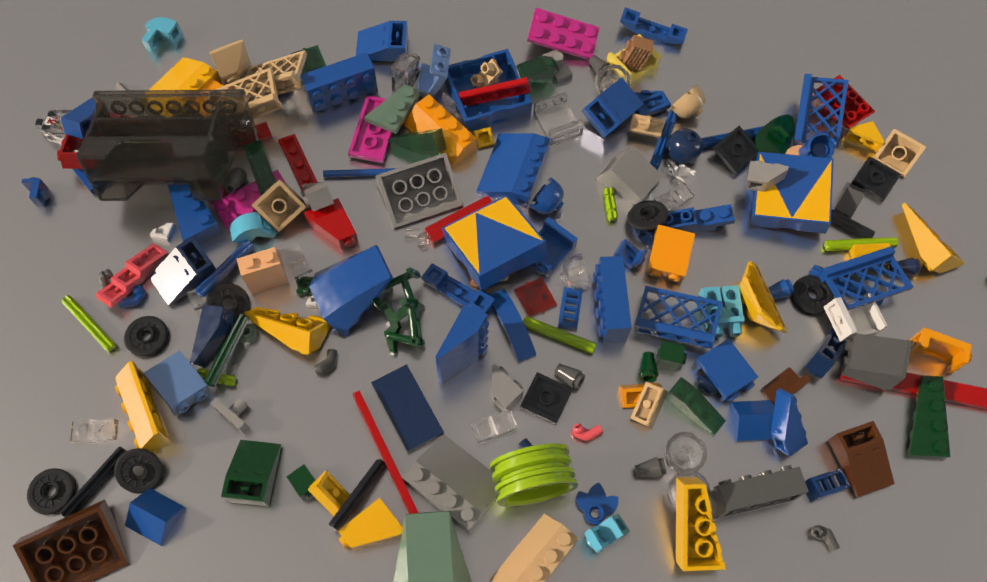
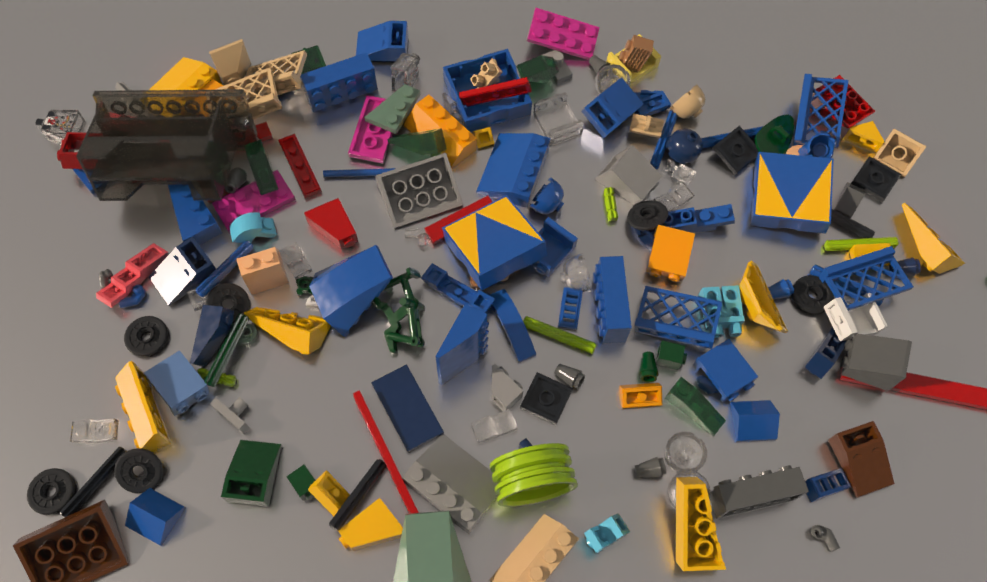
blue bracket [21,177,48,207] -> none
blue slope [61,94,103,139] -> none
lime axle [62,295,116,352] -> none
medium azure brick [142,17,182,53] -> none
white tile [150,223,176,242] -> none
tan slope [252,179,306,232] -> none
light grey slope [301,182,334,212] -> none
dark grey arm [314,349,337,375] -> none
medium blue panel [417,44,451,97] -> none
clear red piece [514,277,557,317] -> none
coral arm [573,423,603,441] -> none
blue plate [576,483,618,525] -> none
blue bracket [613,239,648,268] -> none
blue slope [620,7,688,44] -> none
tan slope [630,382,668,428] -> none
light grey slope [745,161,789,192] -> none
reddish brown panel [761,367,811,406] -> none
blue slope [771,388,808,457] -> none
dark green wing [906,375,951,458] -> none
light orange panel [909,327,972,375] -> none

